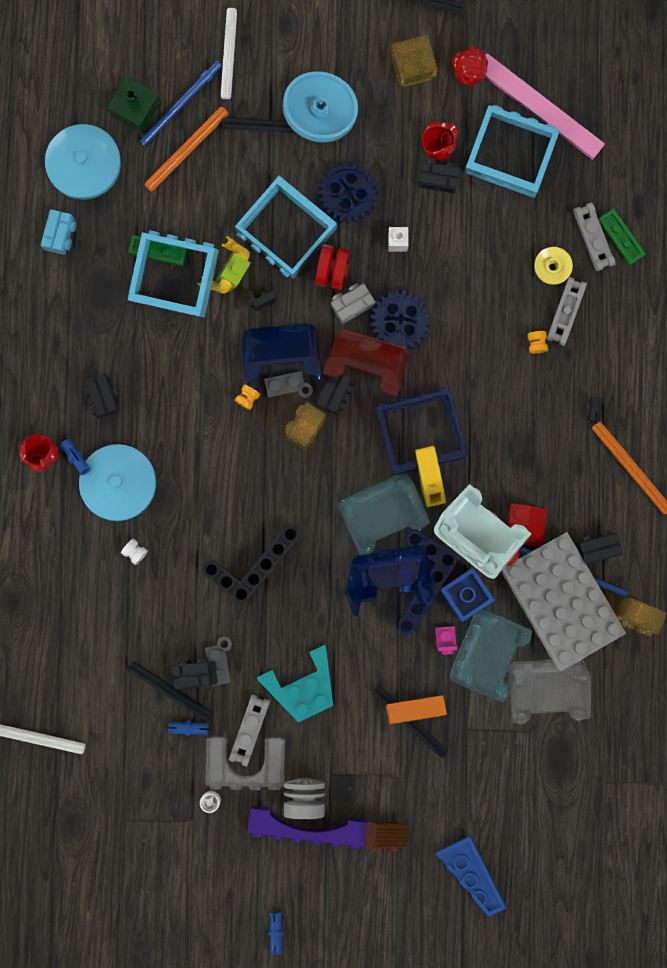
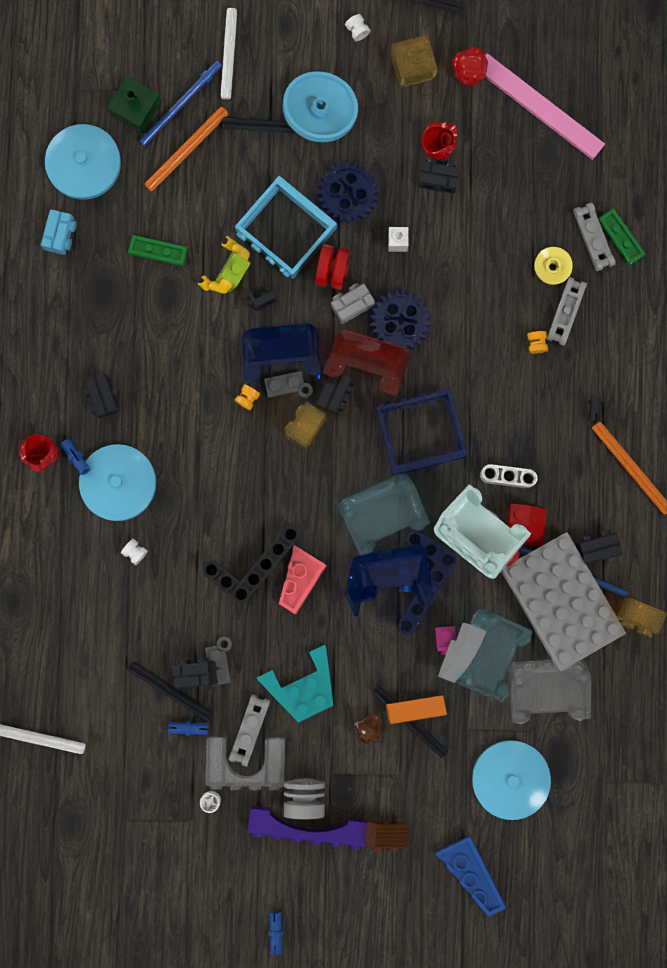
medium azure window [128,230,219,318] -> none
yellow slope [415,446,446,507] -> none
blue brick [439,568,495,622] -> none
medium azure window [464,105,560,198] -> none
none -> coral wing [279,545,327,614]
none -> white wheel [345,14,370,41]
none -> reddish brown rock [354,714,383,744]
none -> light grey slope [438,623,486,683]
none -> medium azure dish [472,740,551,820]
none -> white beam [480,464,537,488]

